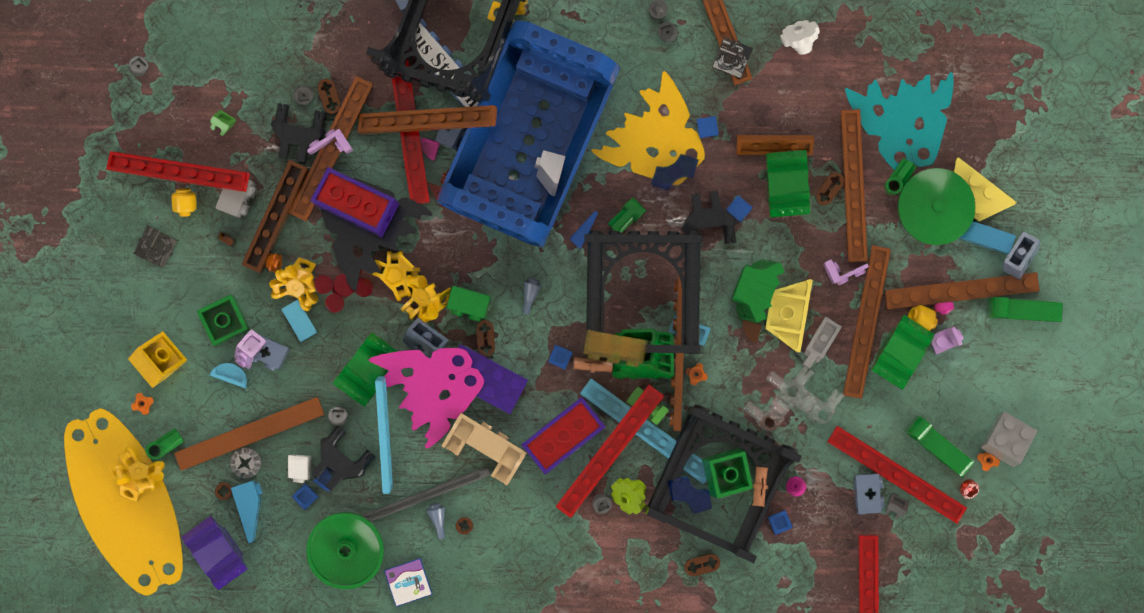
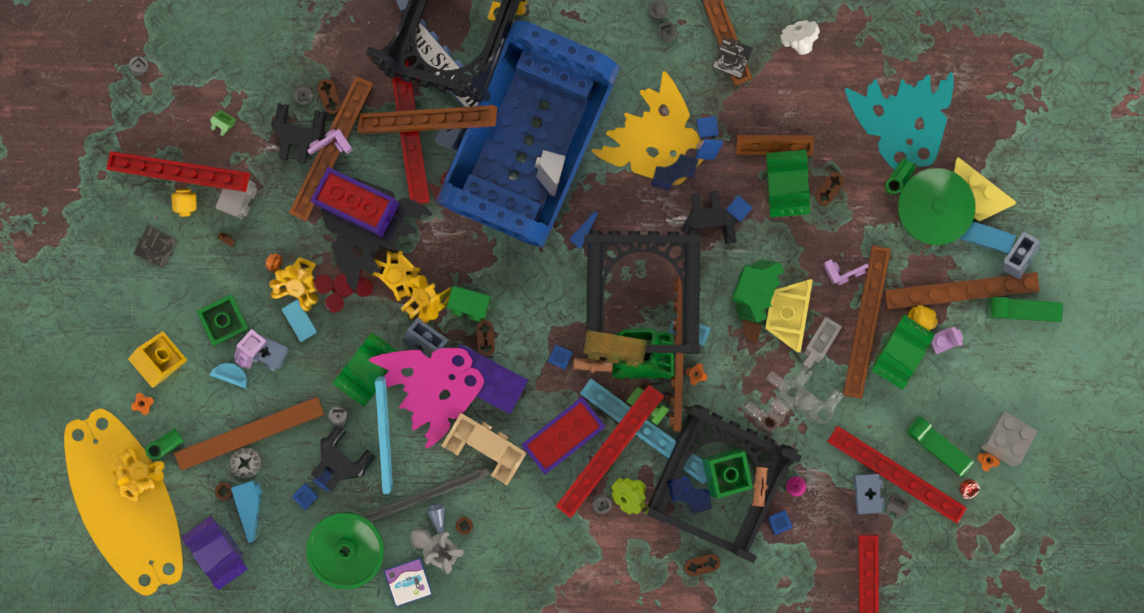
reddish brown brick [241,160,309,274] -> none
white slope [288,454,312,483] -> none
dark pink tile [421,137,440,161] -> none
sand blue cone [522,278,542,314] -> none
green piece [608,197,647,233] -> none
dark orange tile [840,109,868,263] -> none
dark pink tile [934,302,954,315] -> none
none -> light grey animal [410,529,464,574]
none -> blue slope [695,139,723,160]

